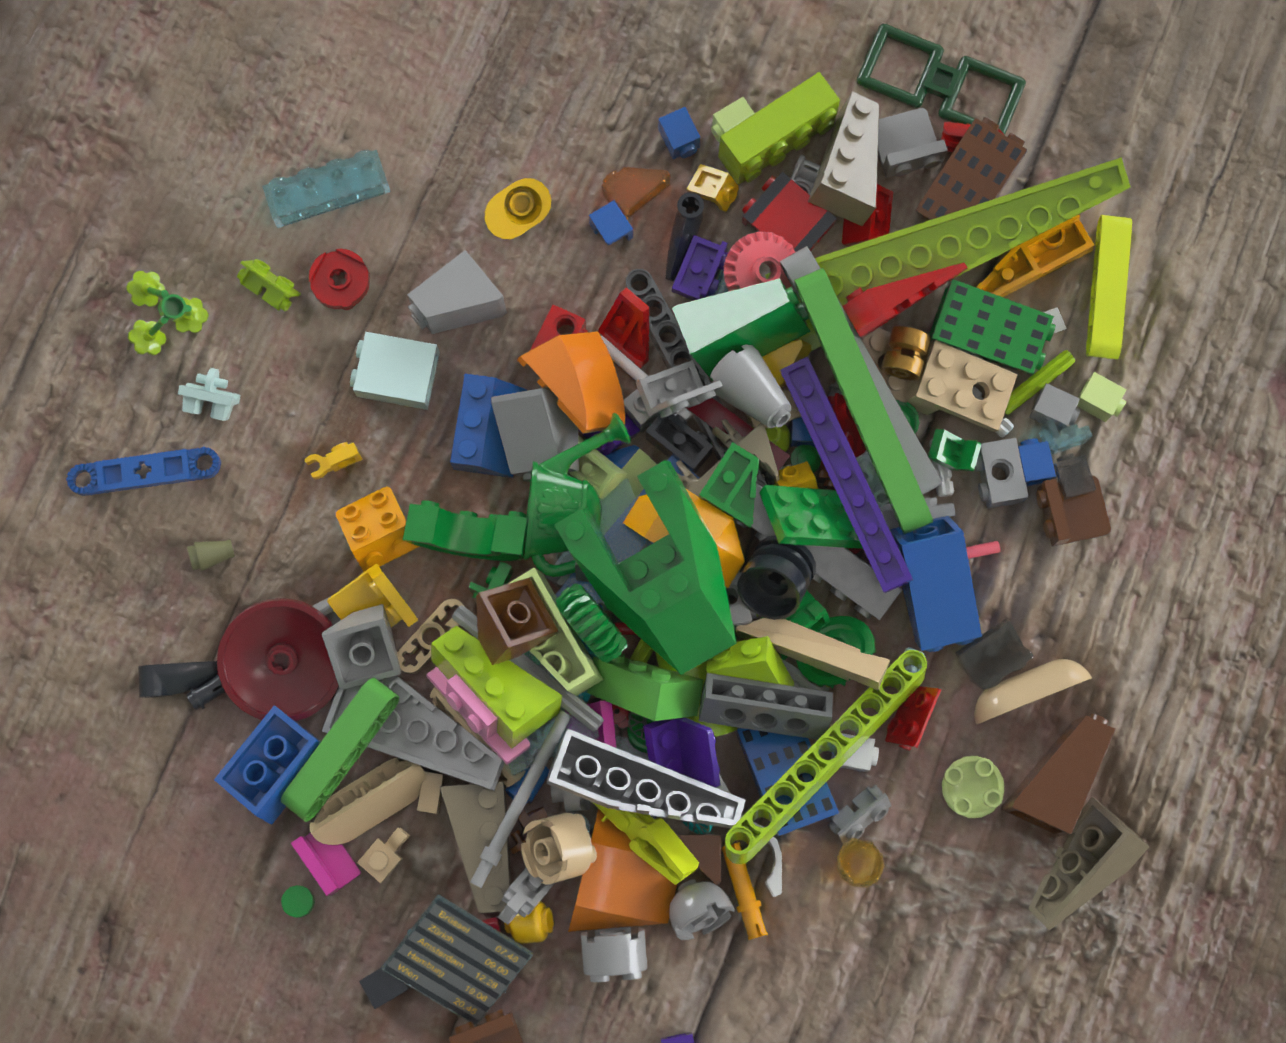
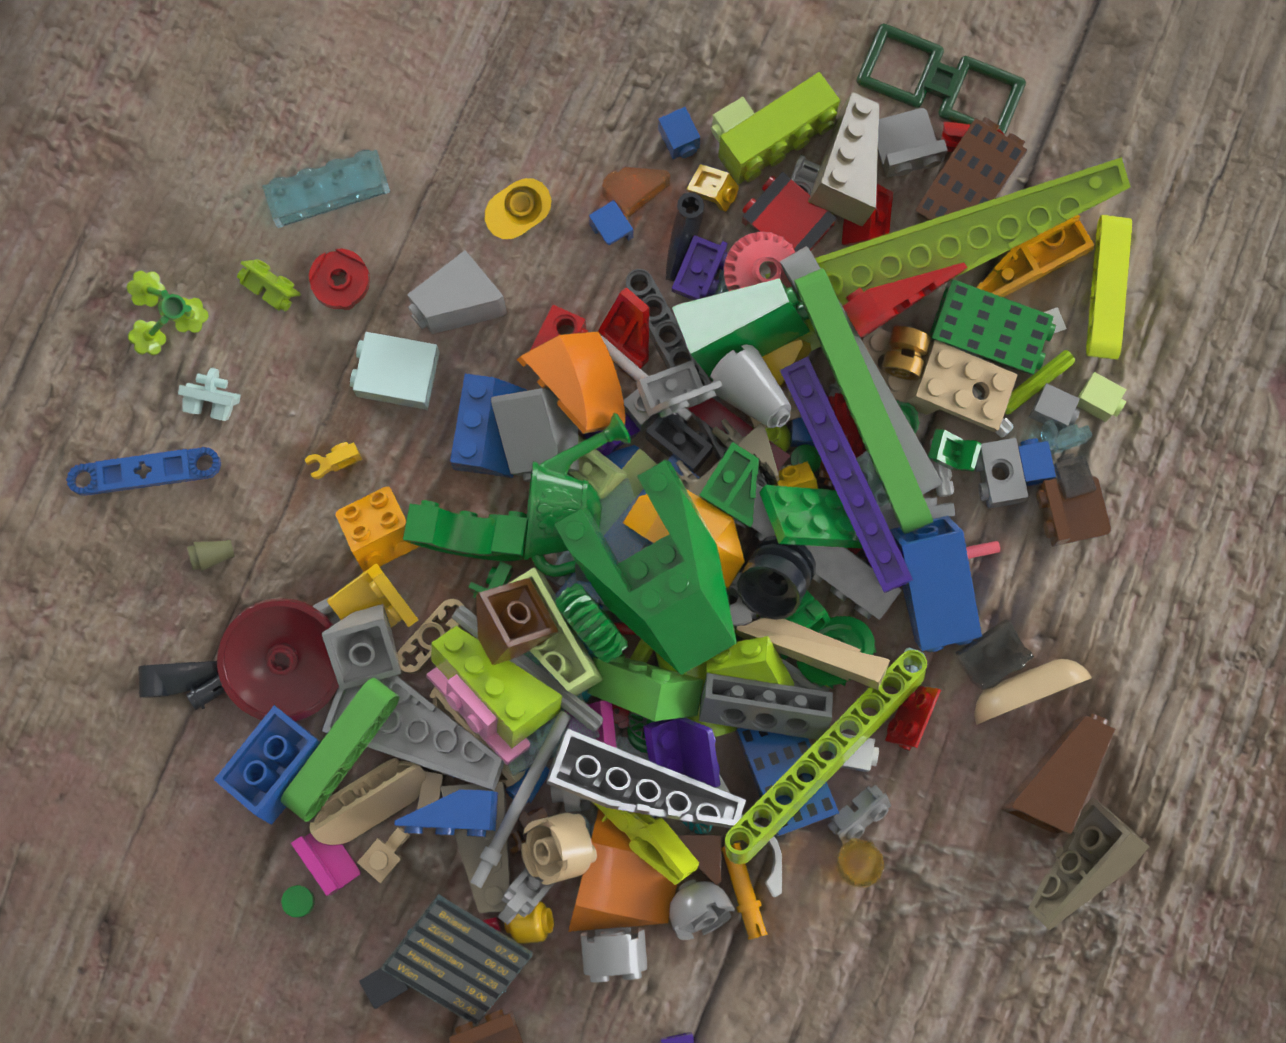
yellowish green dish [942,756,1005,818] -> none
none -> blue slope [394,789,498,837]

